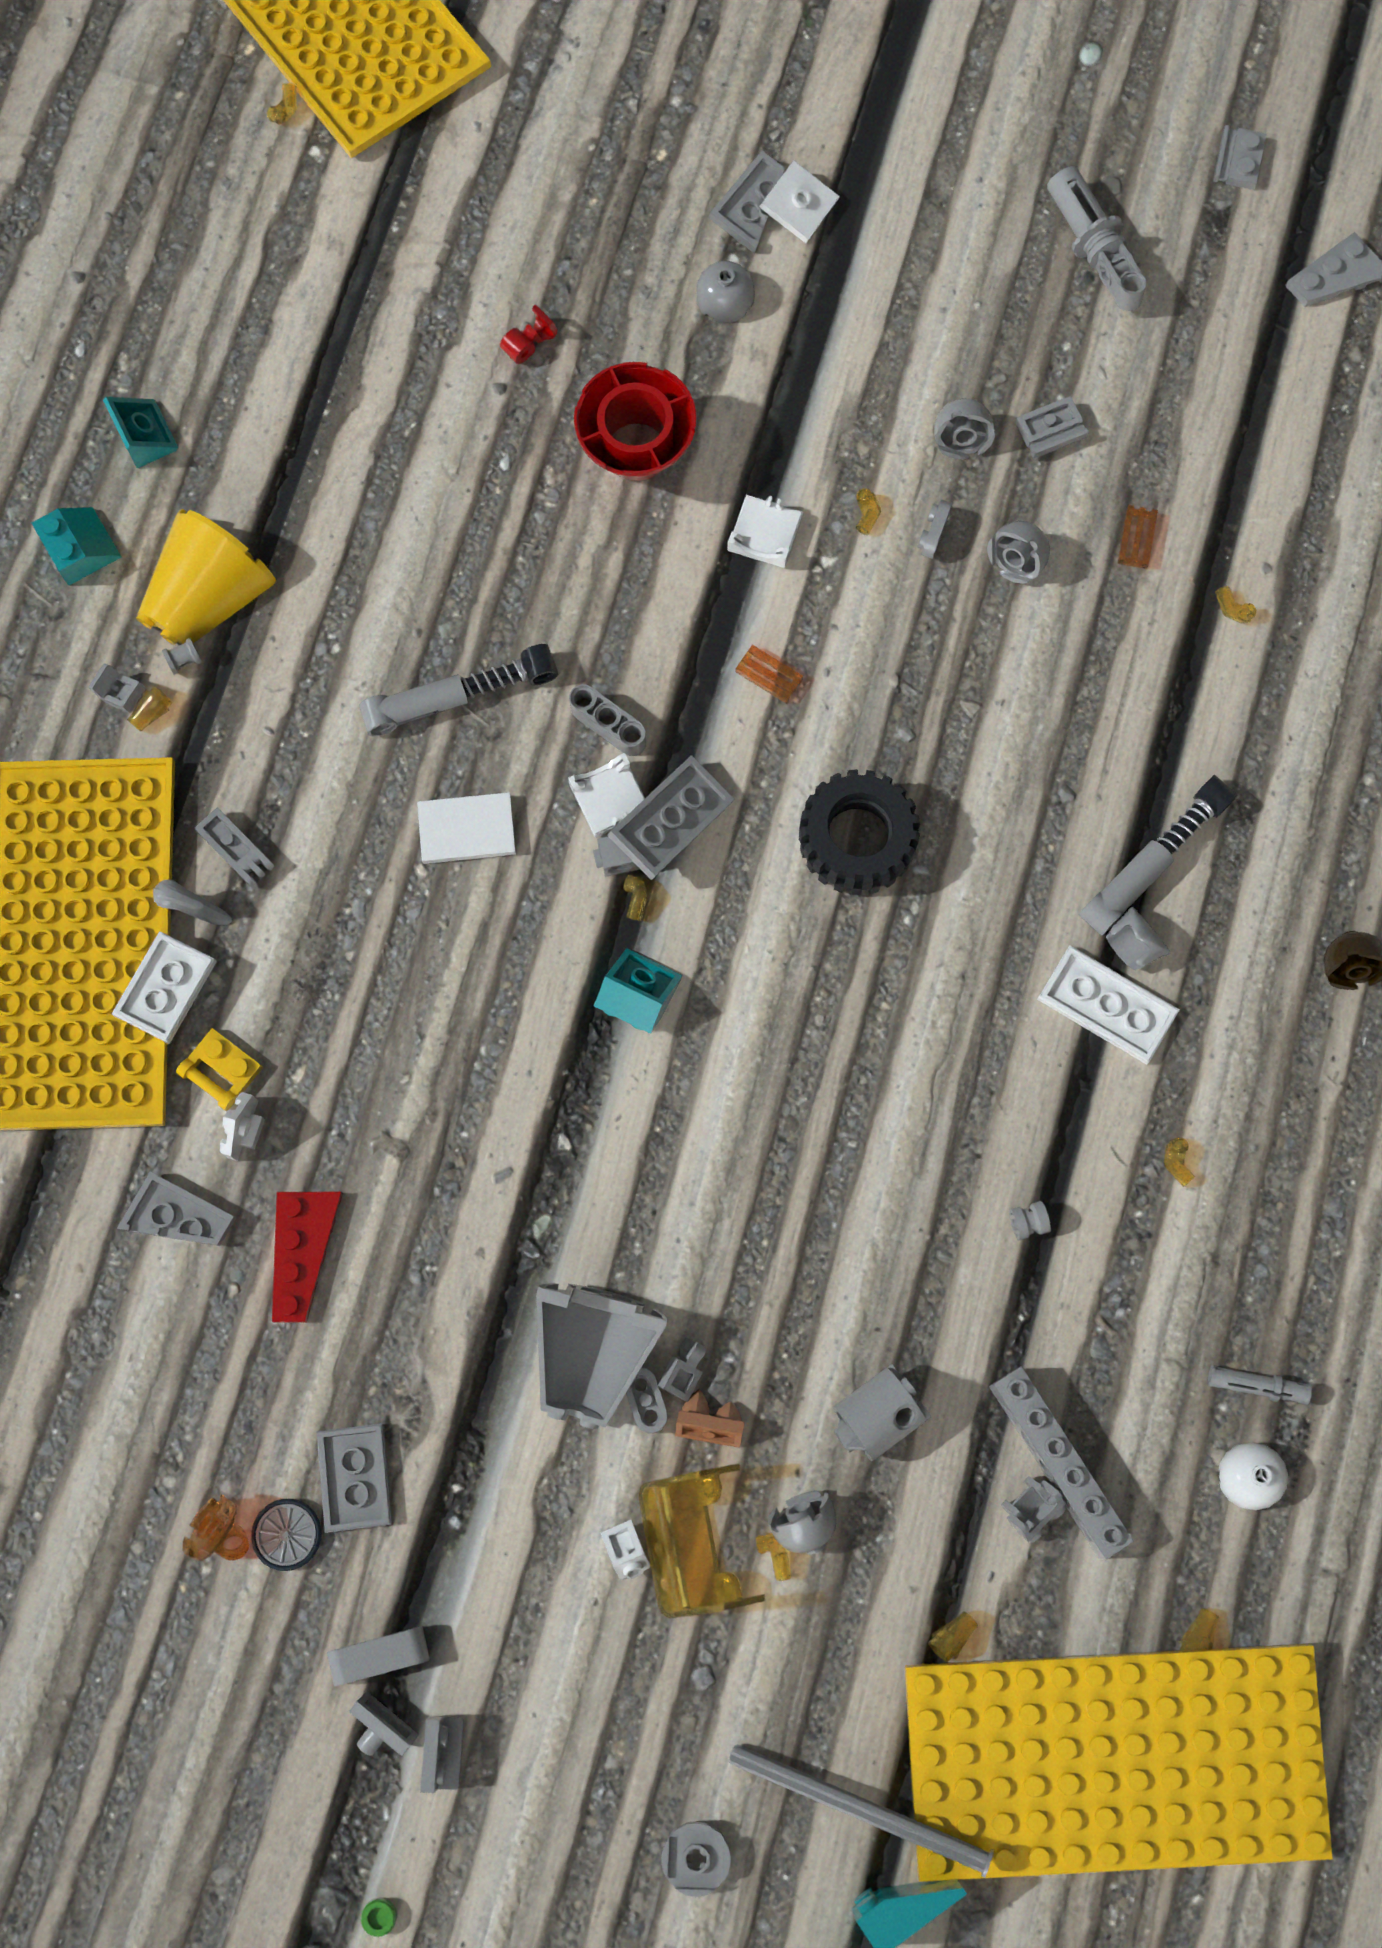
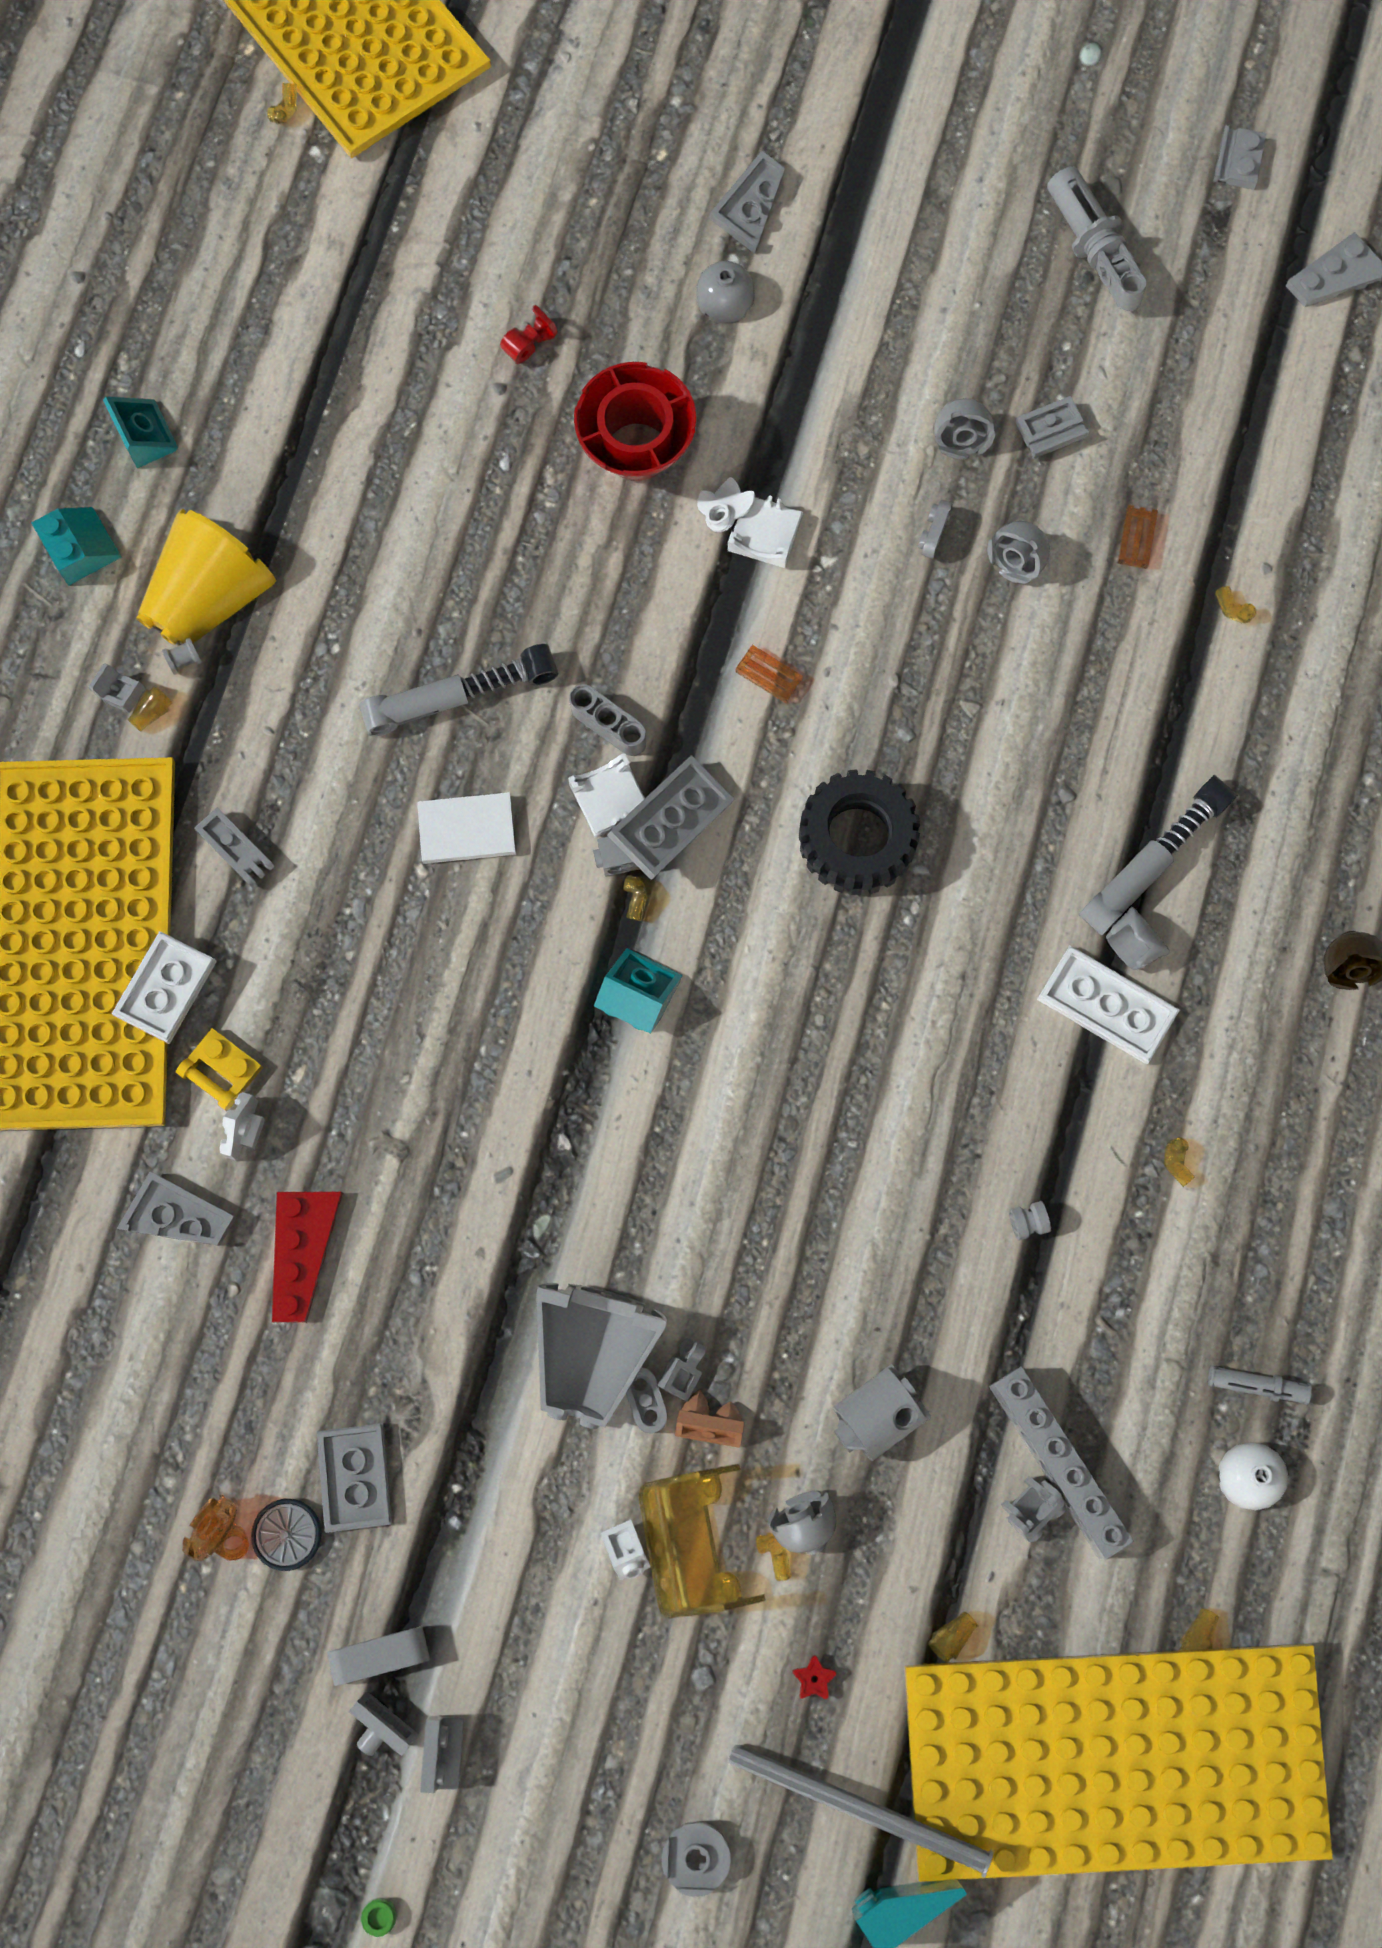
light grey piece [153,879,233,925] -> none
white plate [760,160,840,243] -> none
clear yellow arm [856,488,881,535] -> none
none -> white plate [697,477,755,532]
none -> red plate [792,1655,836,1700]

